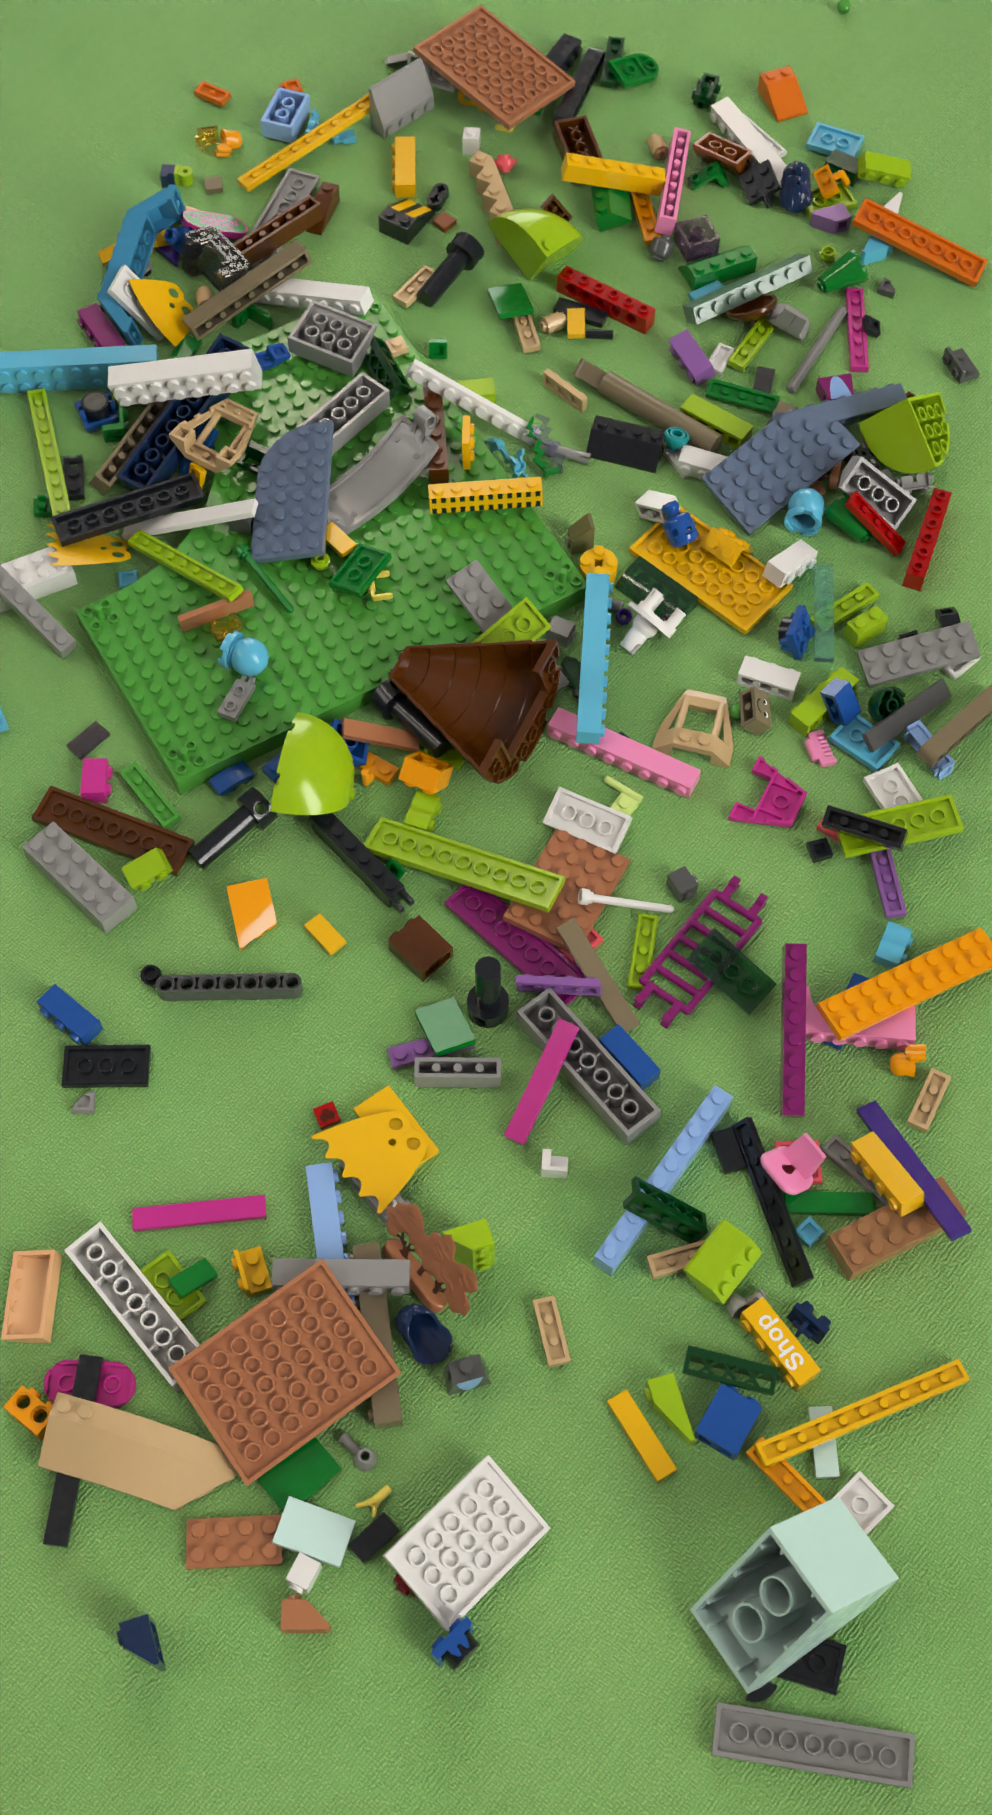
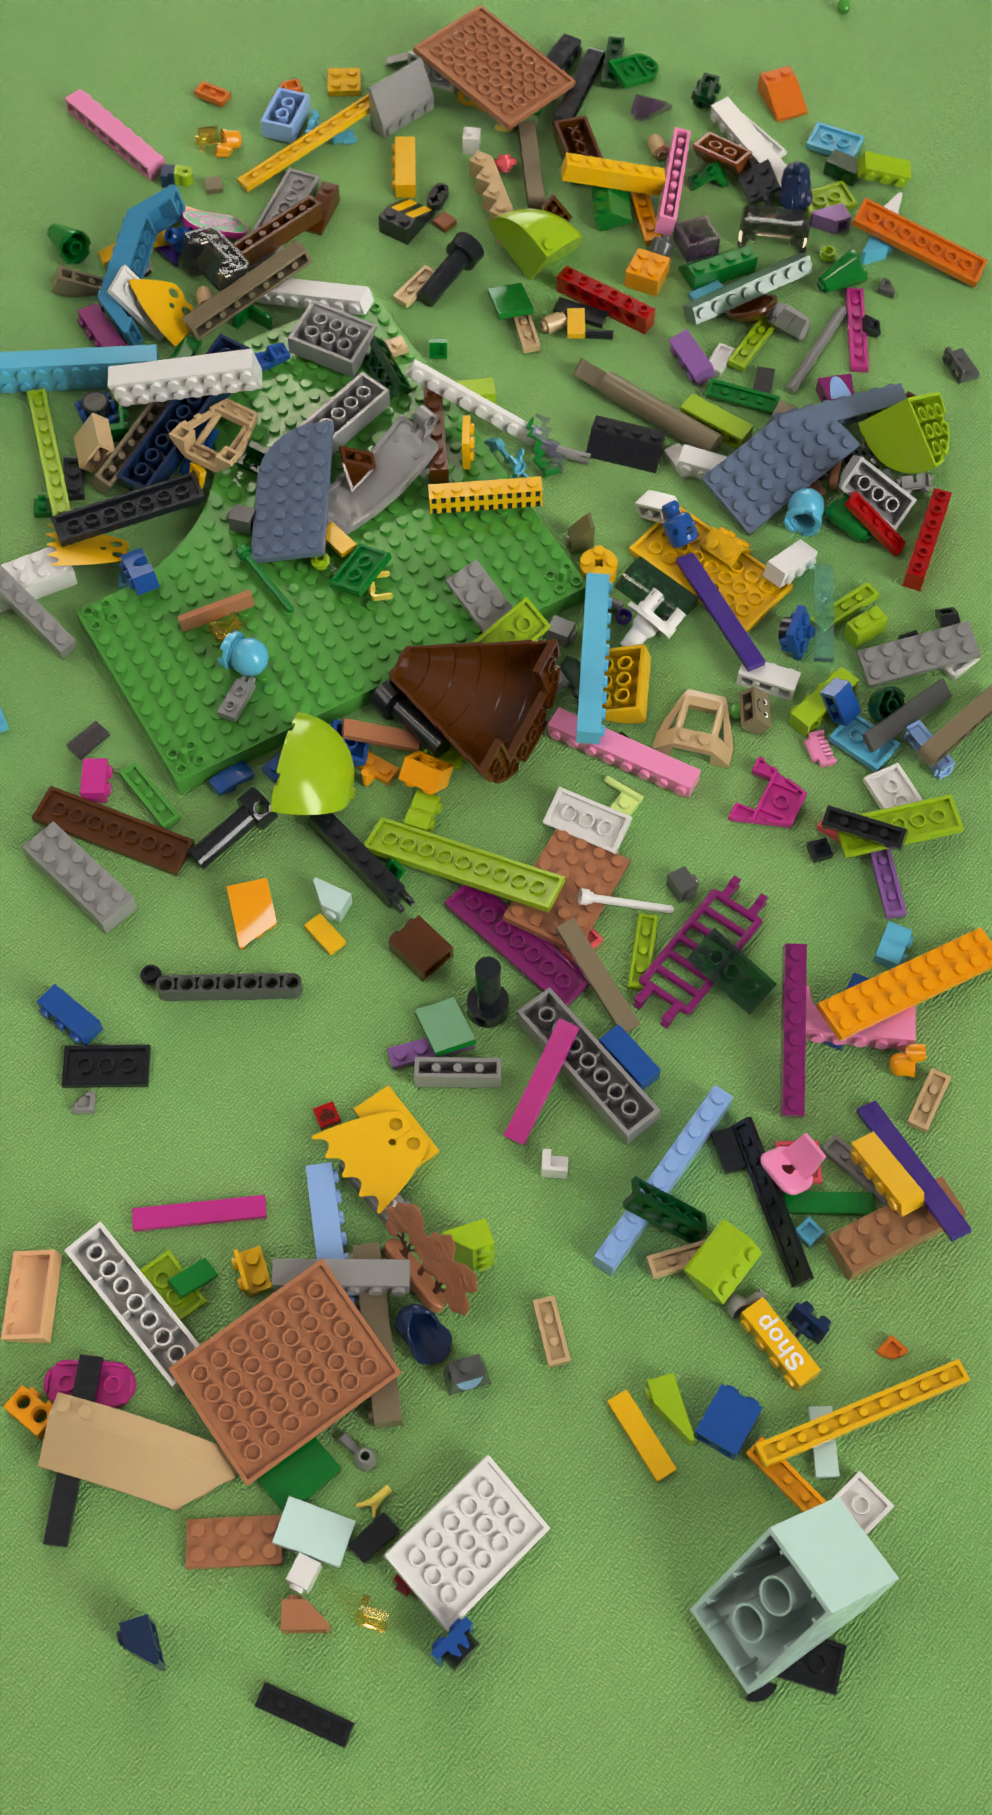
lime brick [121,848,173,892] -> none
white tile [122,498,258,540] -> none
lime tile [127,530,244,603] -> none
medium lavender plate [515,974,602,996] -> none
tan plate [543,368,587,413] -> none
teal brick [664,427,690,452] -> none
dark green fence [682,1345,779,1396] -> none
light grey plate [711,1702,915,1789] -> none
light orange plate [812,164,850,200] -> none
none -> green cone [47,223,91,264]
none -> dark tan slope [52,265,103,297]
none -> bright pink brick [65,89,165,181]
none -> tan brick [74,413,114,474]
none -> blue arch [119,548,160,595]
none -> black tile [254,1682,354,1748]
none -> light aqua slope [313,877,352,923]
none -> yellow plate [328,68,361,97]
none -> reddish brown slope [339,446,376,492]
none -> clear yellow tile [355,1594,389,1633]
none -> dark tan beam [518,121,545,209]
none -> yellow slope [602,644,651,724]
none -> light orange brick [624,248,671,297]
none -> slope [631,94,673,122]
none -> dark purple tile [676,552,766,672]
none -> clear smoke windscreen [737,204,810,254]
none -> orange tile [876,1335,909,1359]

